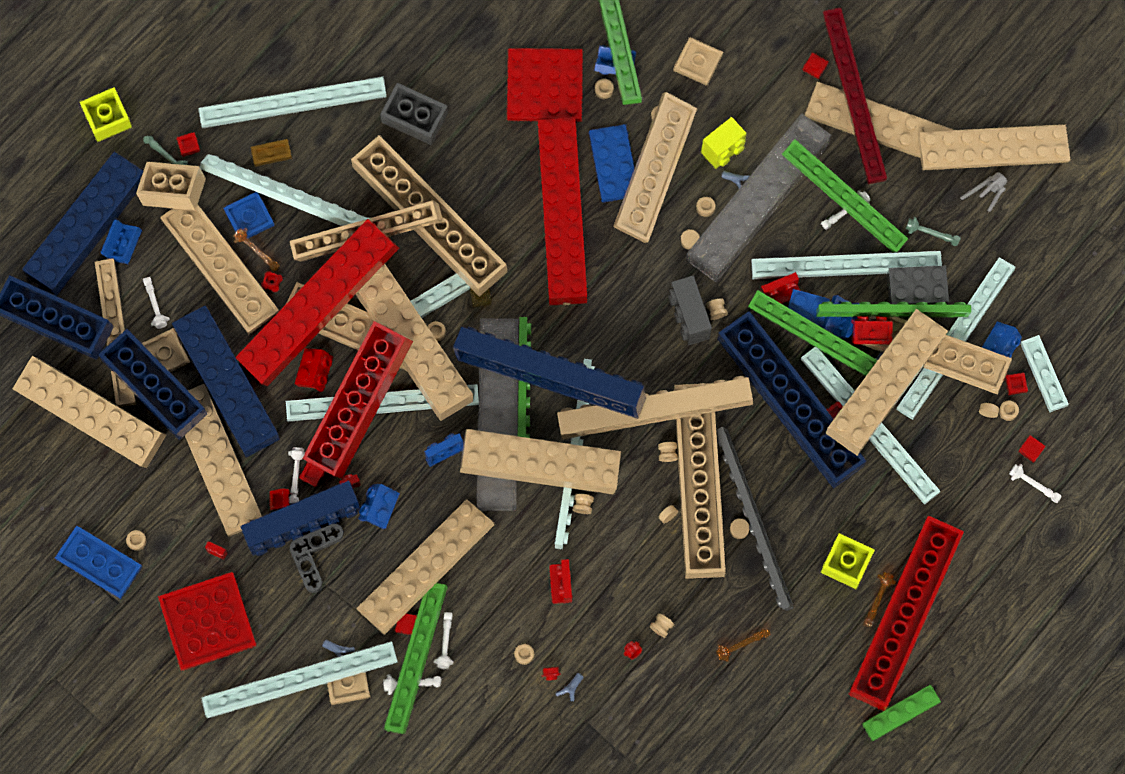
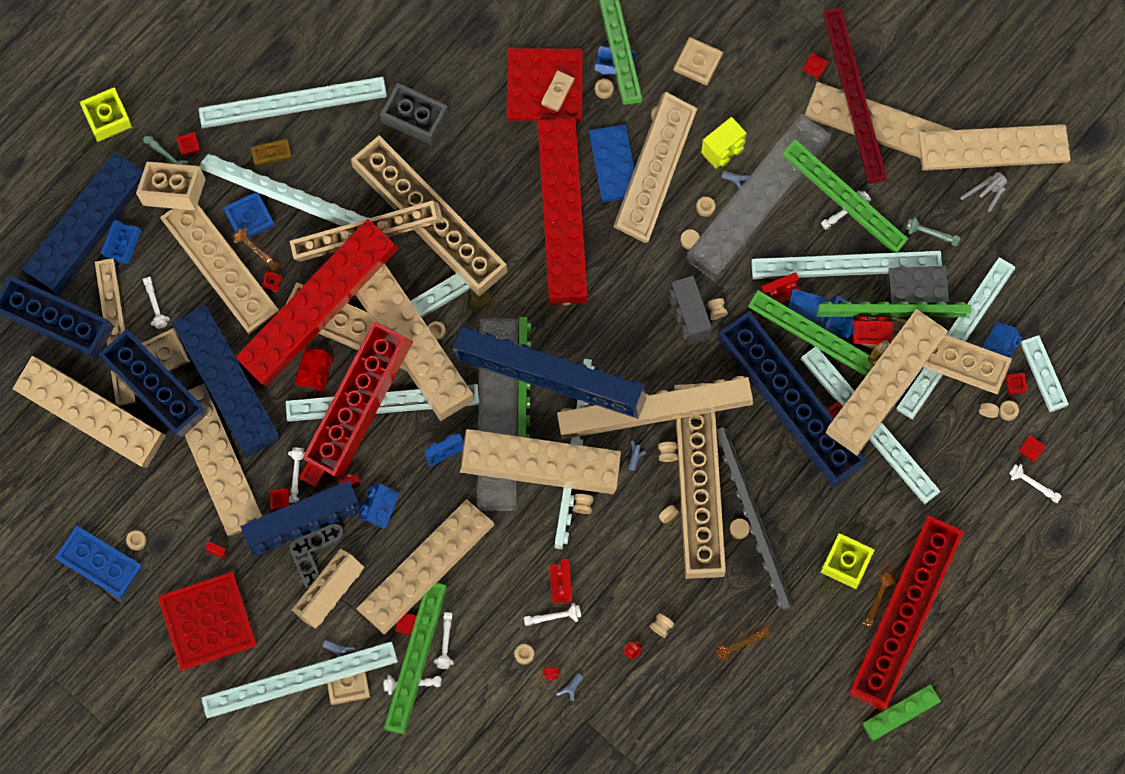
none -> tan brick [292,549,364,629]
none -> white piece [524,603,581,626]
none -> tan plate [541,71,574,112]
none -> sand blue bar [627,441,646,471]
none -> clear yellow tile [868,340,890,364]

